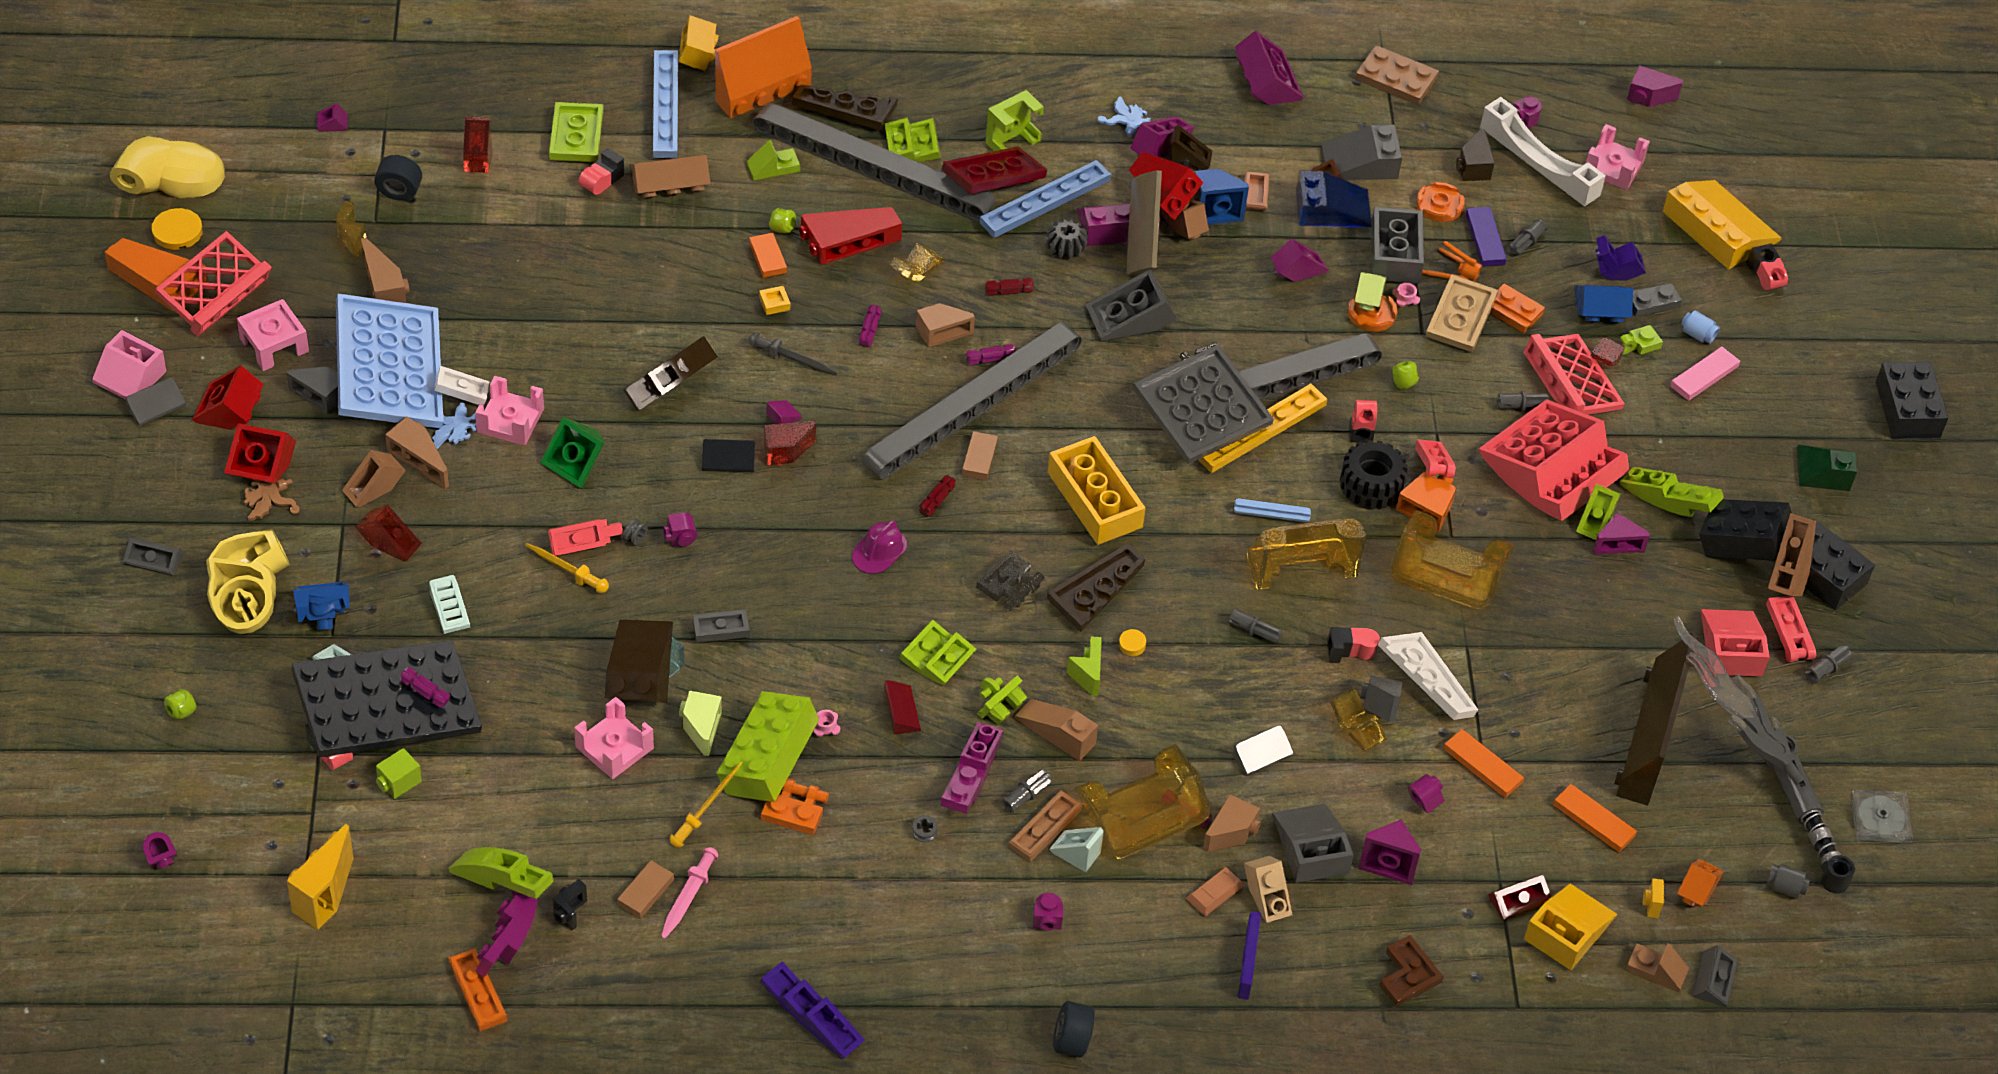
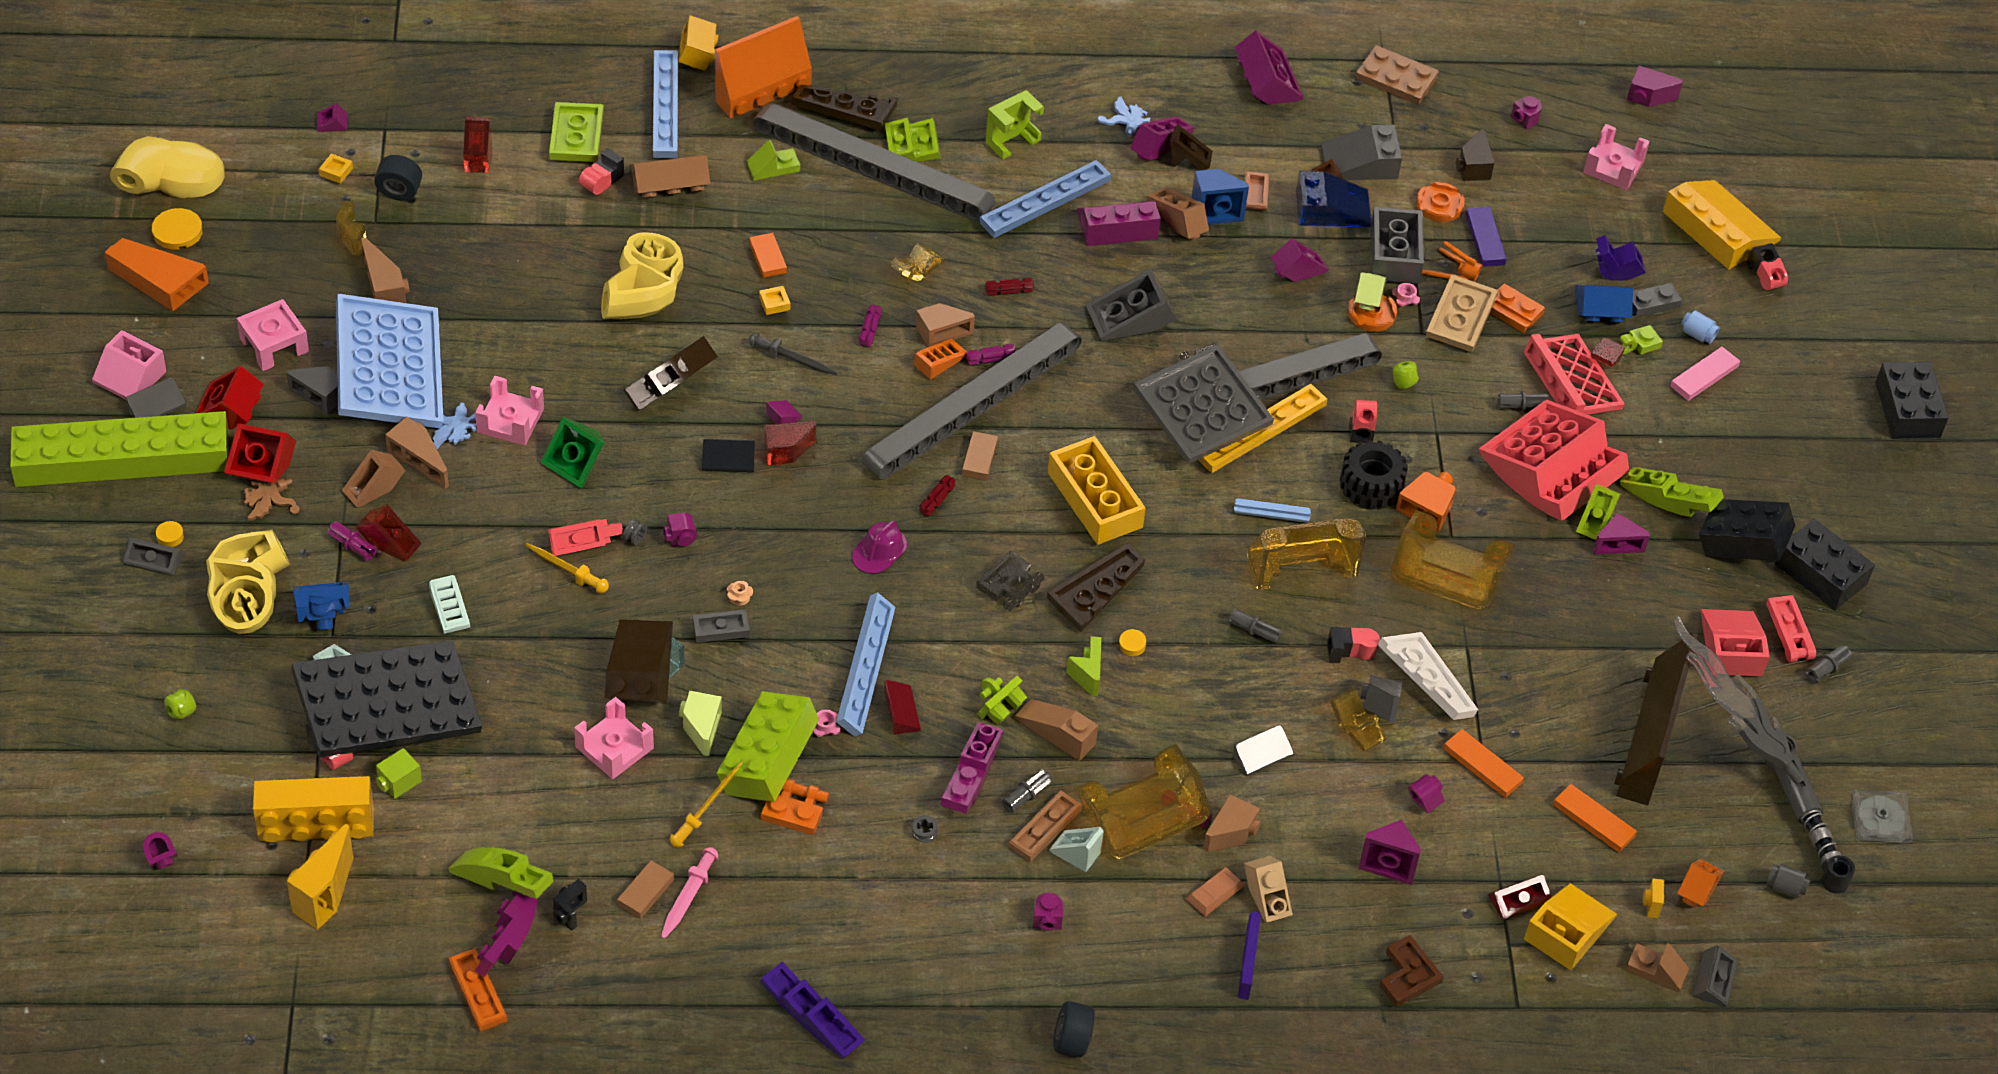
coral fence [155,231,272,337] -> none
magenta axle [400,667,450,707] -> none
white plate [434,366,489,406] -> none
lime piece [769,208,796,234] -> none
slope [799,207,902,265] -> none
lime slope [899,620,976,685] -> none
dark red plate [942,146,1047,194] -> none
dark grey gear [1046,218,1087,259] -> none
dark tan slope [1126,171,1162,277] -> none
red slope [1129,151,1204,220] -> none
dark grey slope [1272,804,1353,883] -> none
coral plate [1415,439,1455,478] -> none
white arch [1480,97,1606,207] -> none
dark grey axle [1509,219,1547,255] -> none
medium nougat slope [1768,513,1816,596] -> none
dark green slope [1797,445,1857,491] -> none
none -> lime brick [10,411,229,487]
none -> yellow tile [156,521,184,547]
none -> yellow brick [253,776,374,842]
none -> yellow plate [319,154,353,184]
none -> magenta axle [328,521,377,561]
none -> light yellow piece [601,232,683,319]
none -> light nougat plate [727,581,753,606]
none -> light blue plate [836,592,896,737]
none -> orange slope [914,338,967,380]

